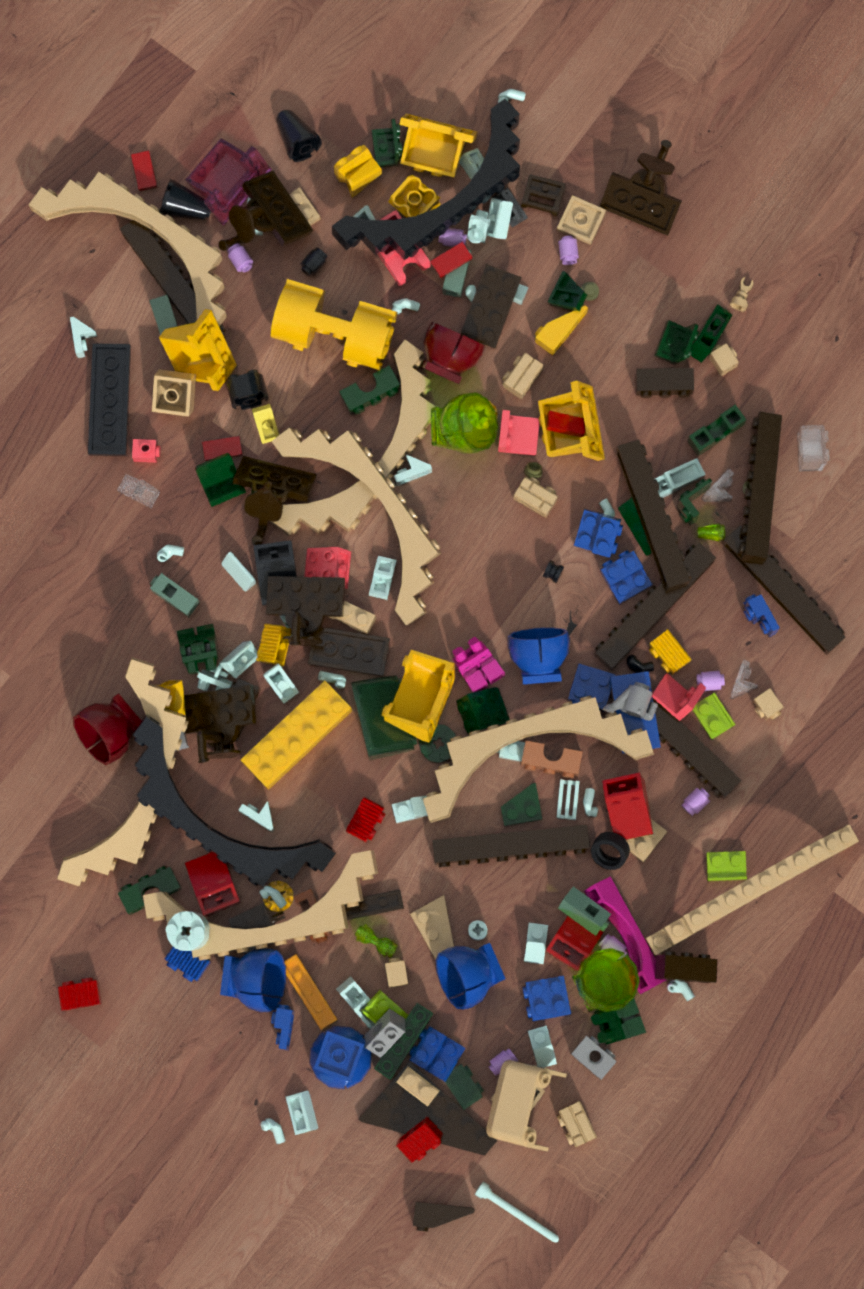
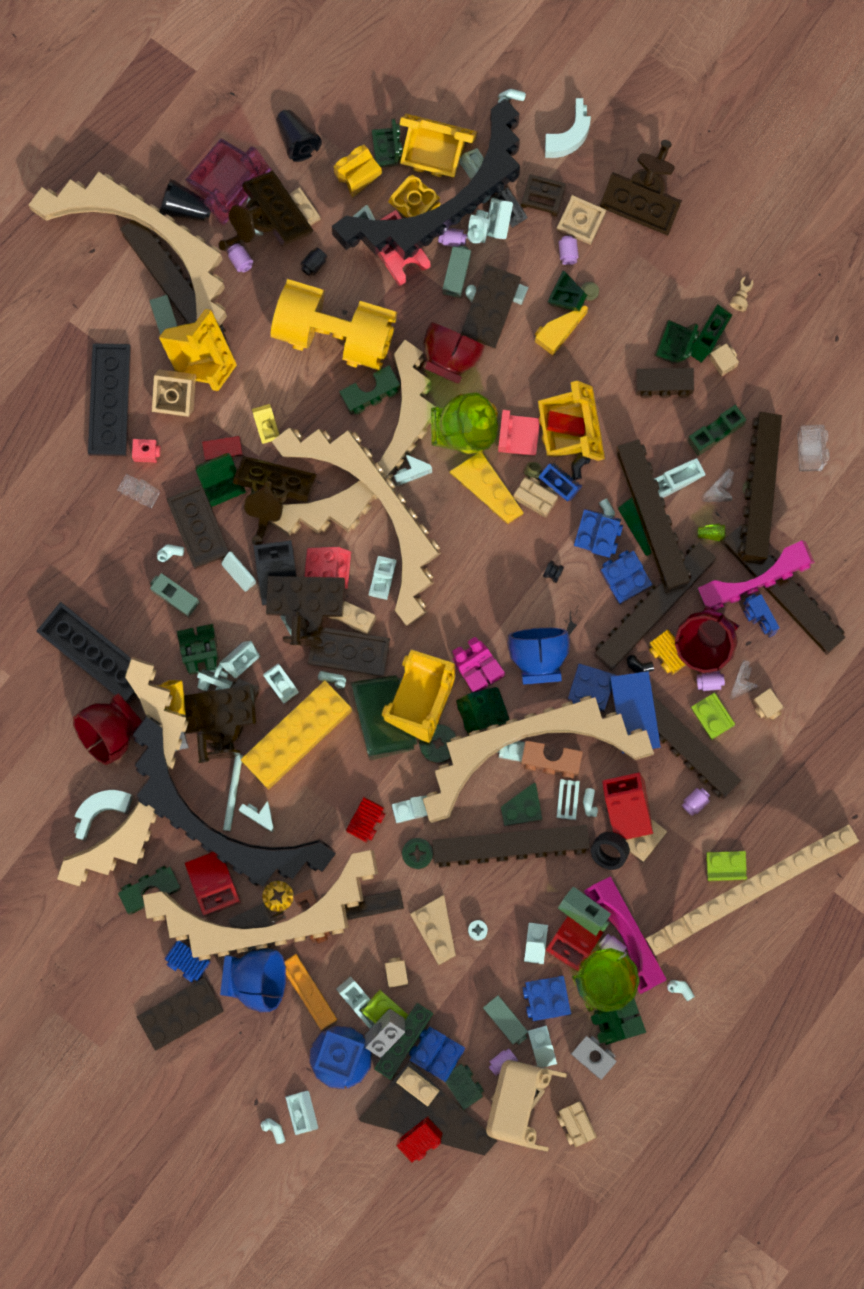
red brick [58,977,102,1011] -> none
light aqua slope [70,317,97,358] -> none
red tile [131,151,157,191] -> none
light aqua brick [166,911,210,951] -> none
black brick [226,370,269,410] -> none
yellow brick [256,624,292,667] -> none
light aqua arm [259,886,287,908] -> none
blue plate [271,1004,295,1051] -> none
clear neon green piece [355,924,398,959] -> none
light aqua arm [392,298,420,314] -> none
dark brown slope [413,1201,475,1232] -> none
red tile [430,242,472,278] -> none
blue plate [436,943,506,1010] -> none
light aqua piece [475,1181,559,1243] -> none
tan brick [502,353,543,399] -> none
light grey piece [602,682,658,721] -> none
coral bracket [652,673,706,721] -> none
dark brown brick [655,951,718,983] -> none
dark green bracket [677,478,712,526] -> none
none -> black brick [36,602,137,705]
none -> light aqua arch [74,790,133,841]
none -> dark brown plate [136,977,224,1051]
none -> dark brown plate [167,485,229,569]
none -> light aqua bar [223,755,243,831]
none -> dark green gear [402,838,433,869]
none -> yellow wing [449,451,523,524]
none -> sand green brick [483,996,528,1045]
none -> blue brick [539,462,582,501]
none -> light aqua arch [545,98,591,158]
none -> black arm [571,453,591,480]
none -> dark red plate [675,606,740,673]
none -> dark pink arch [698,540,815,611]

